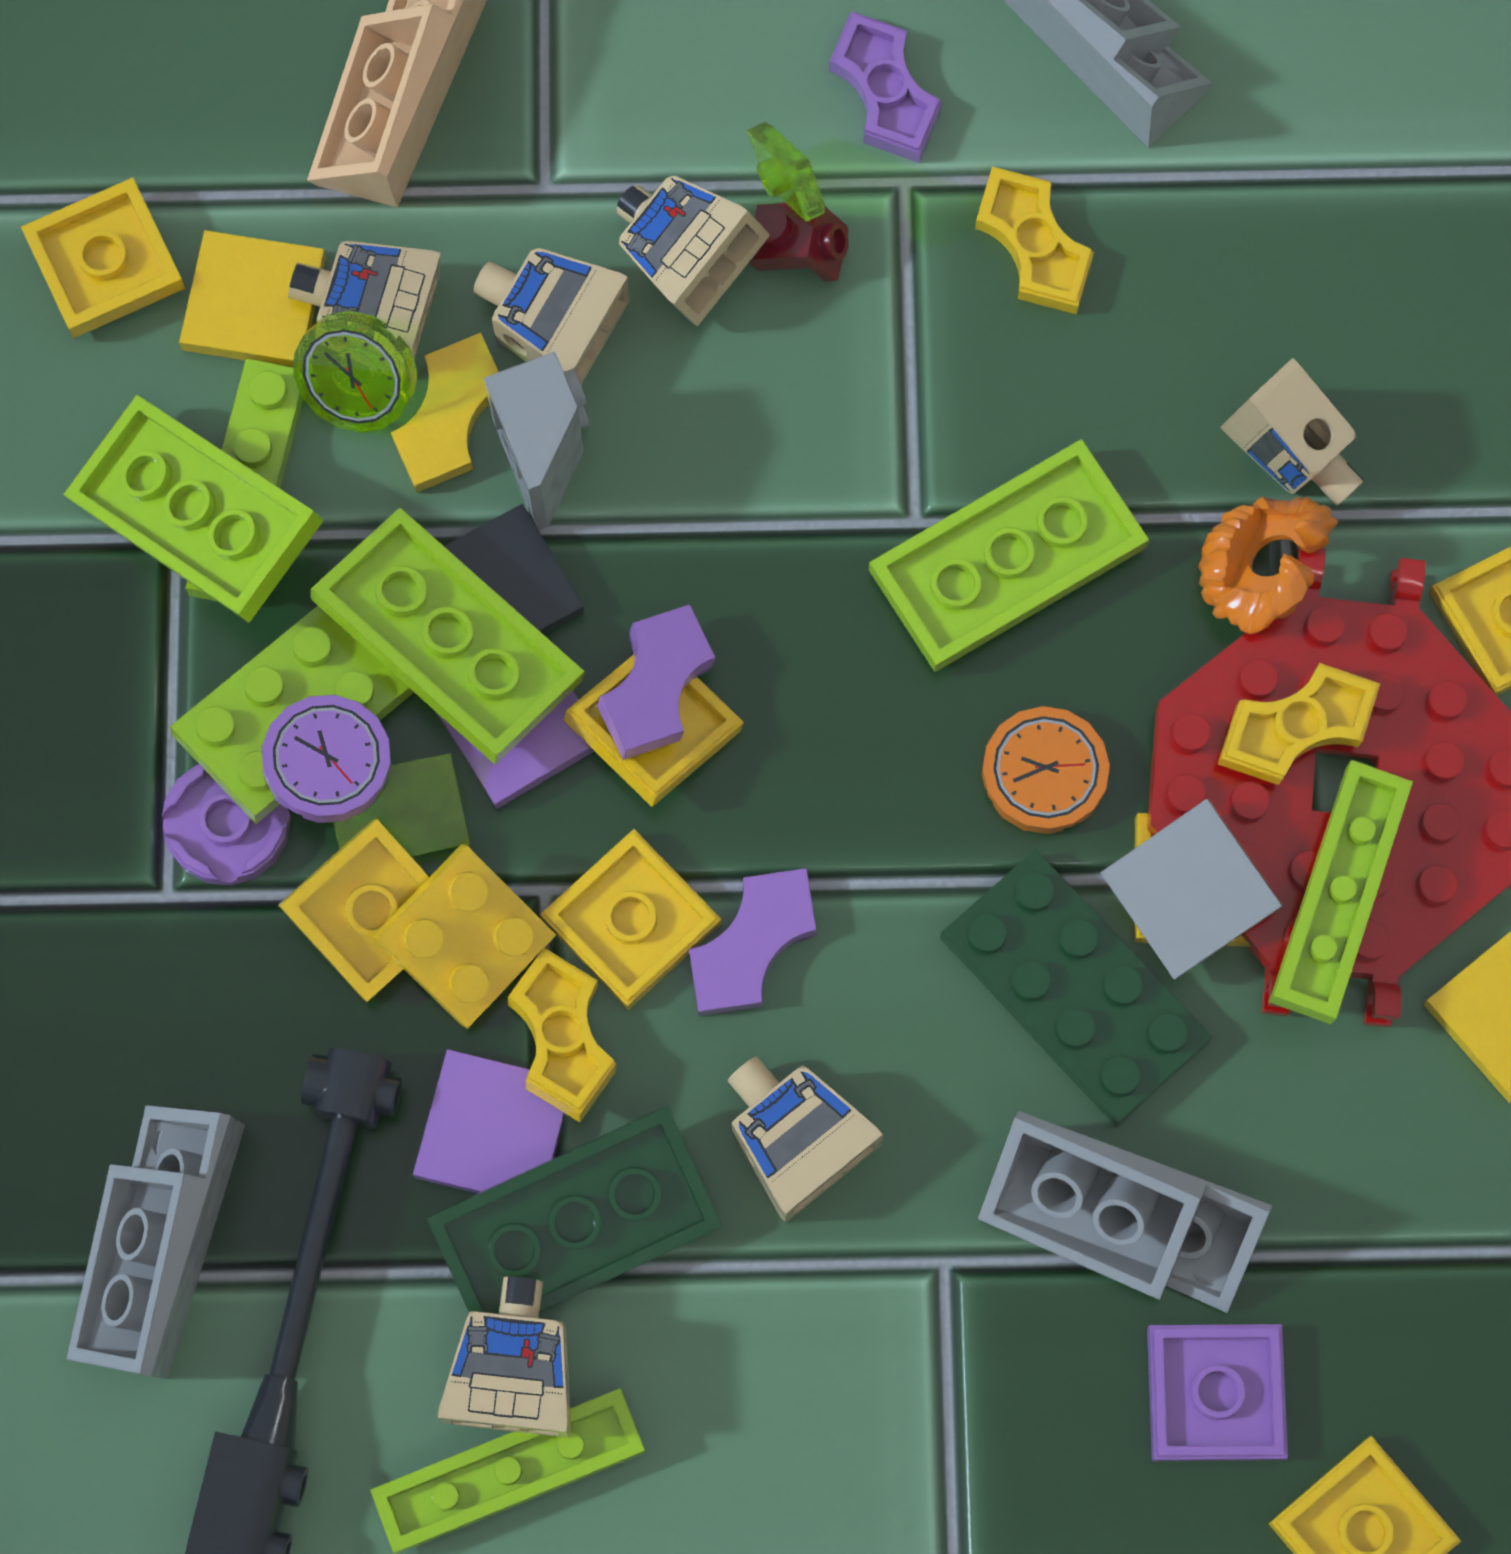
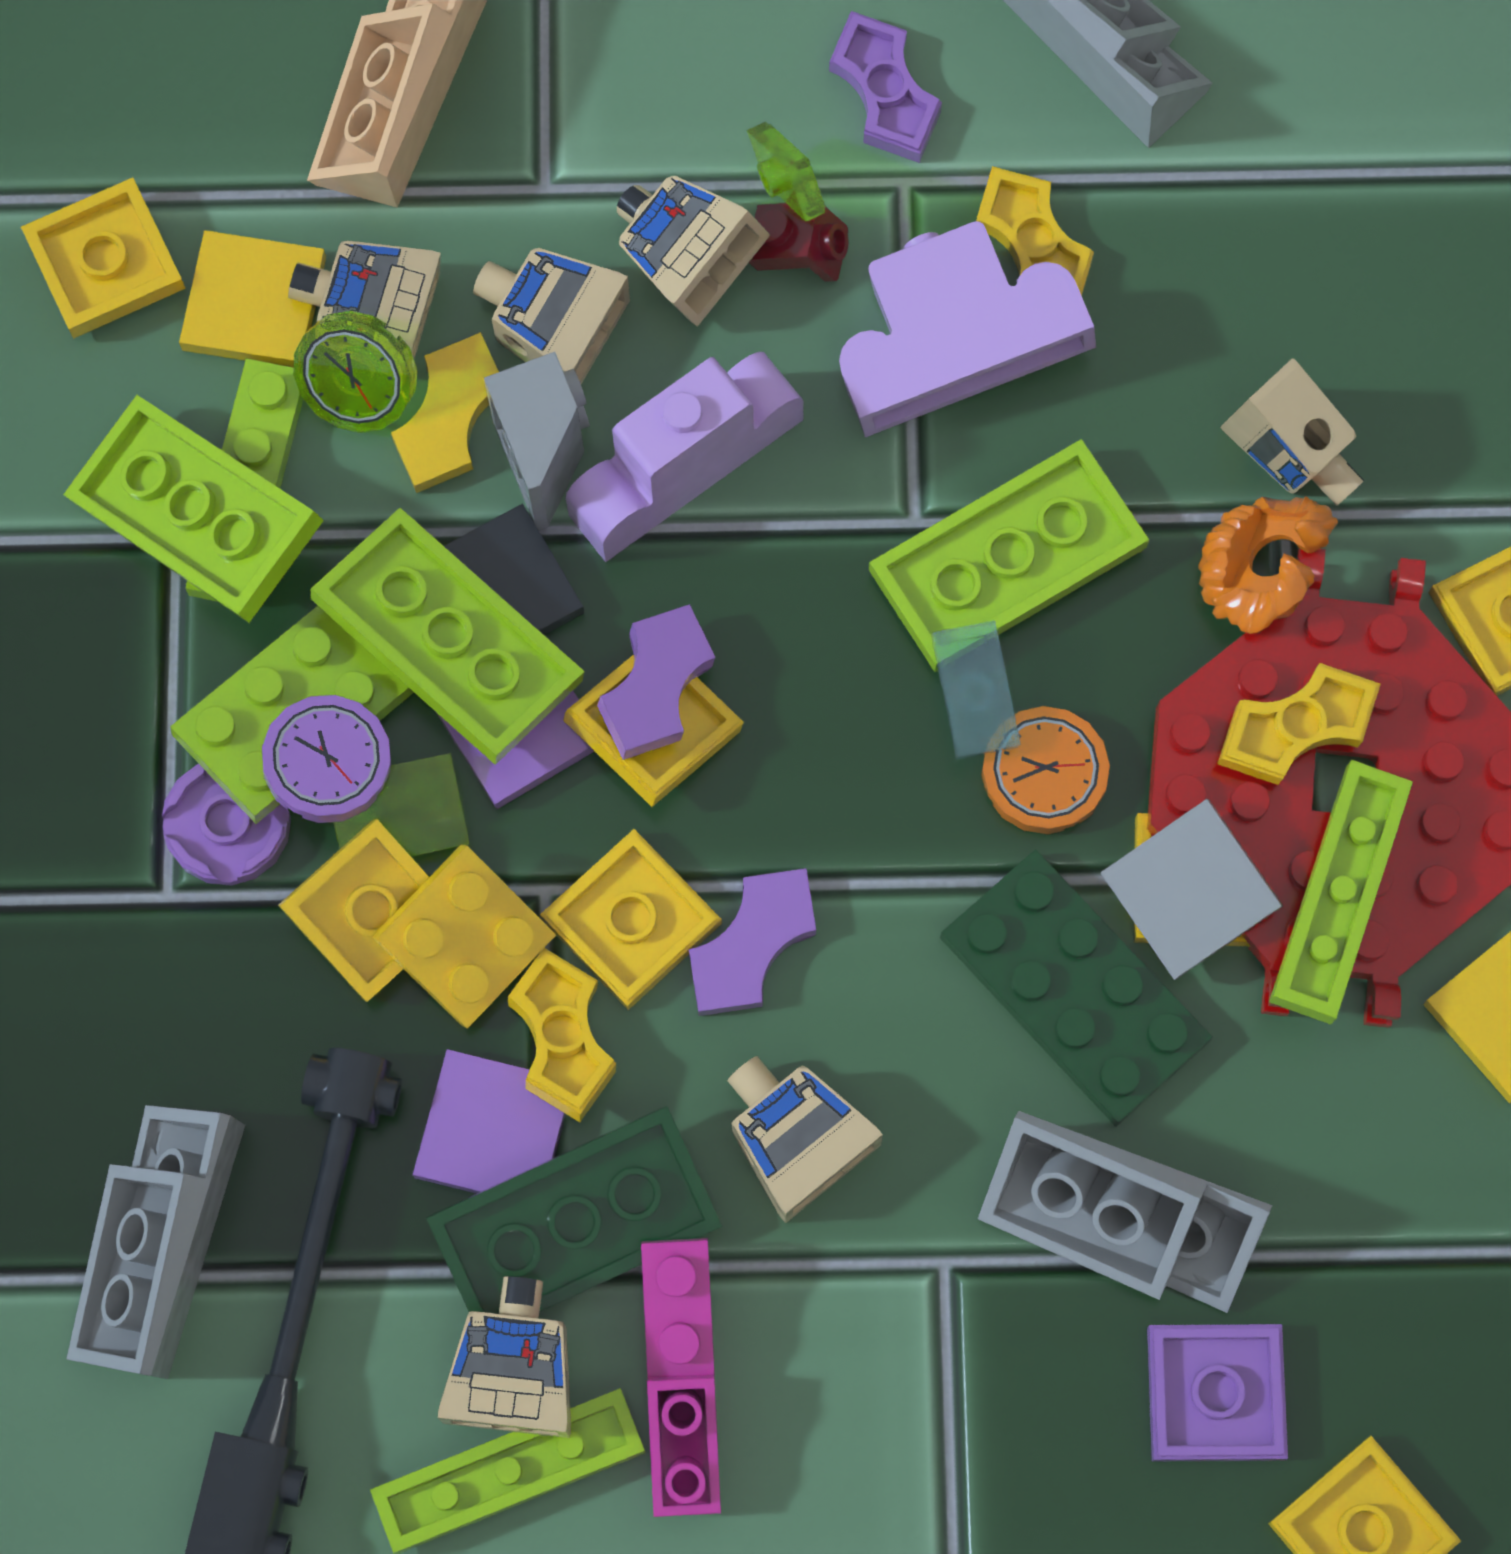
none -> lavender brick [566,352,804,562]
none -> dark pink slope [641,1238,721,1517]
none -> lavender brick [839,221,1096,437]
none -> clear light blue plate [931,620,1021,759]

